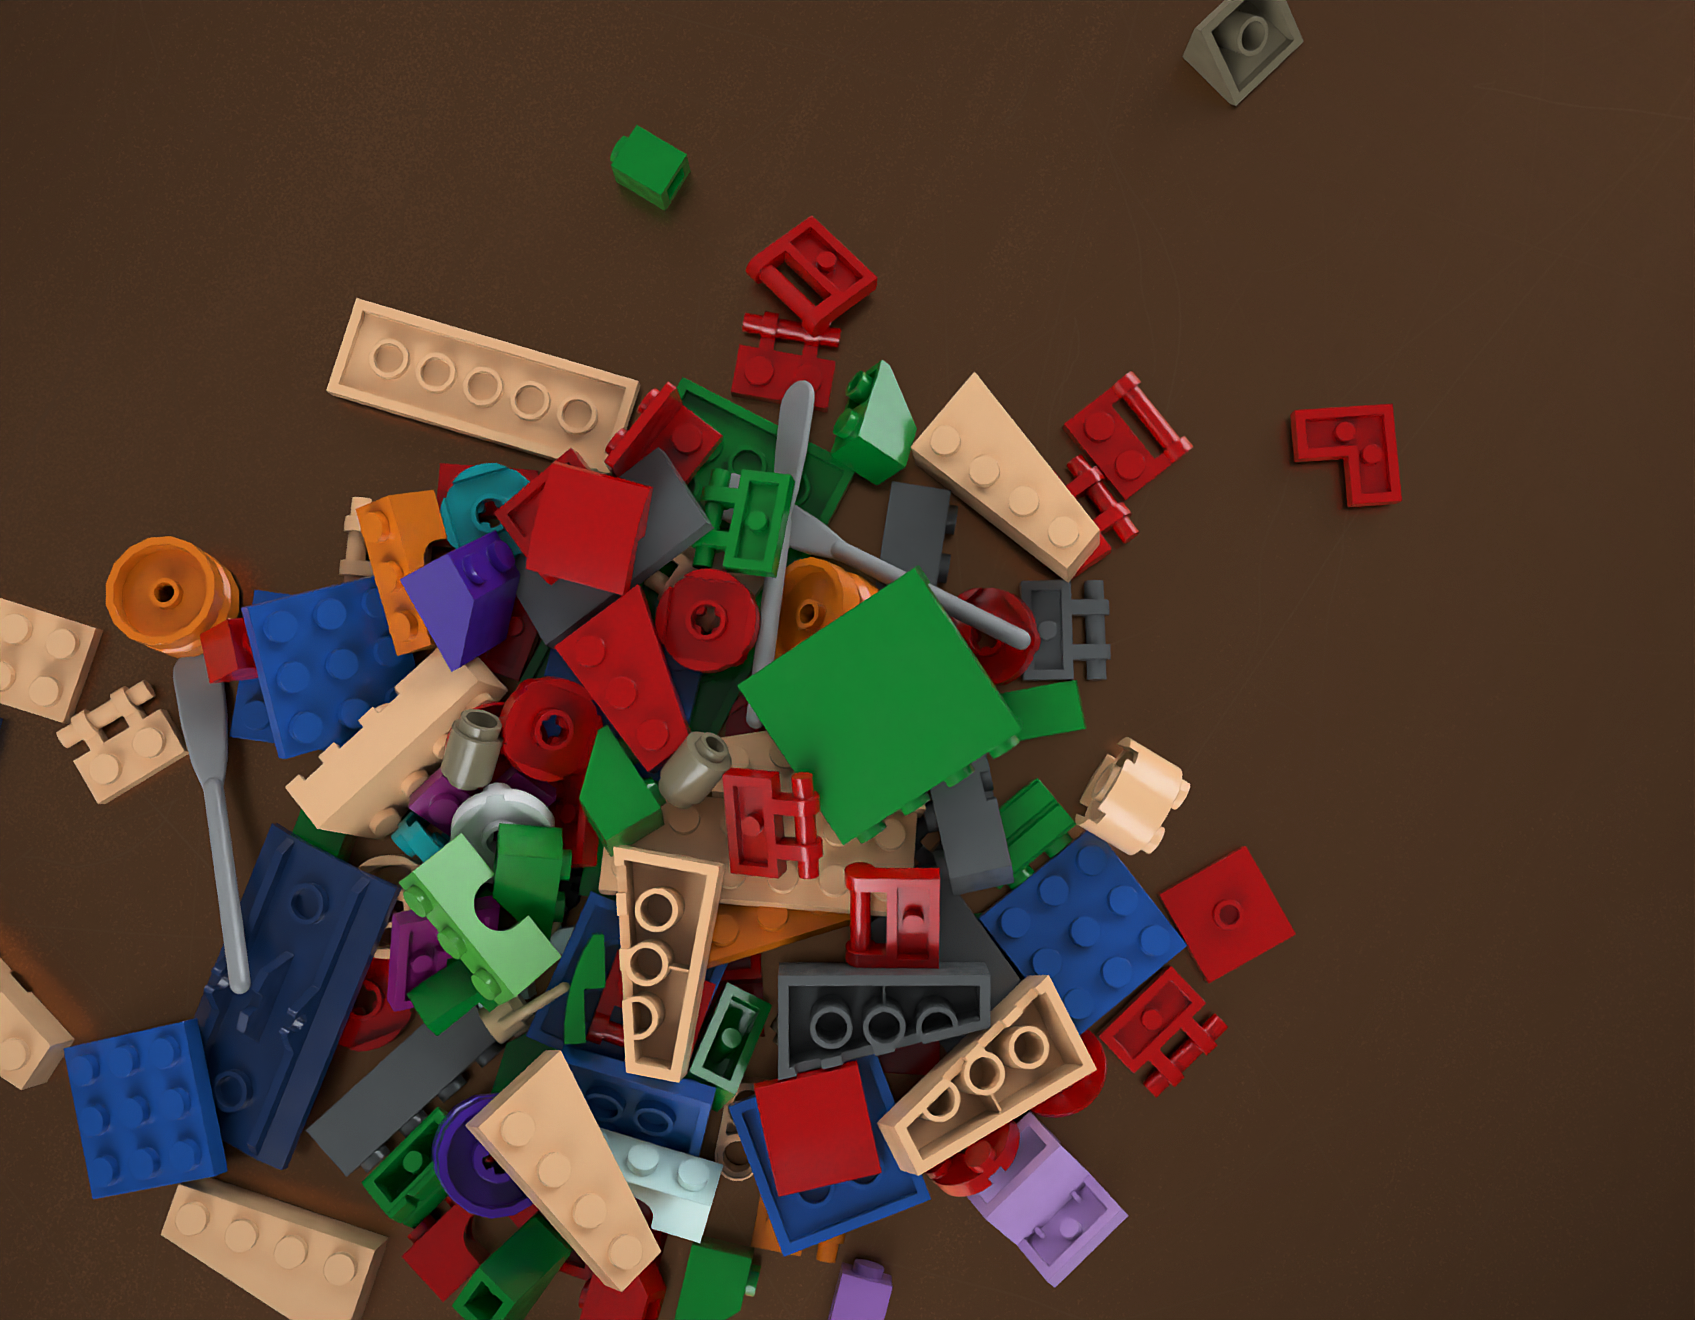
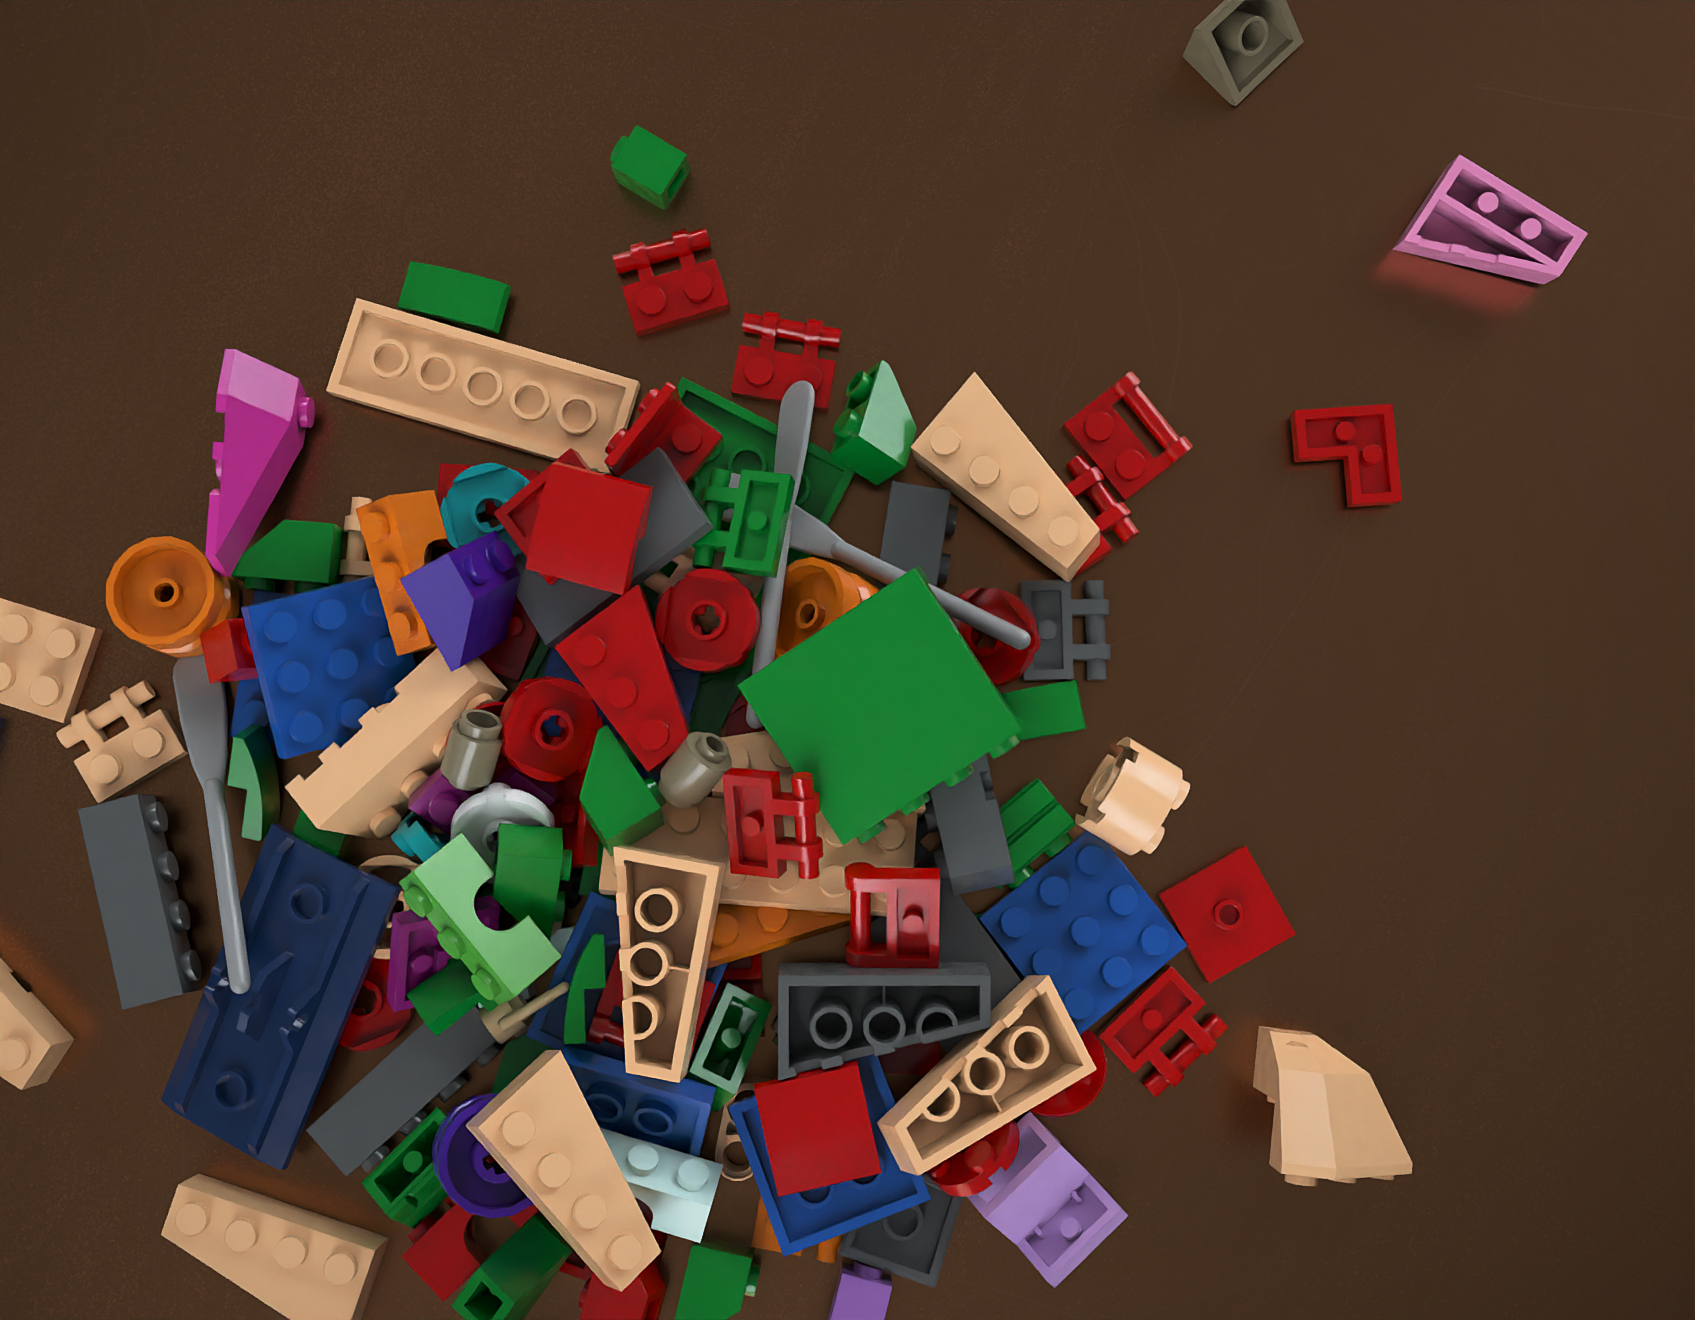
blue plate [63,1018,228,1199] -> none
red plate [746,215,878,338] -> none
none -> dark grey brick [77,794,202,1010]
none -> dark pink wedge [205,349,315,577]
none -> green slope [227,724,280,841]
none -> green slope [231,520,347,594]
none -> green slope [397,261,512,333]
none -> red plate [612,228,730,337]
none -> dark grey plate [836,1173,963,1288]
none -> light nougat brick [1253,1026,1413,1186]
none -> bright pink wedge [1392,154,1588,285]

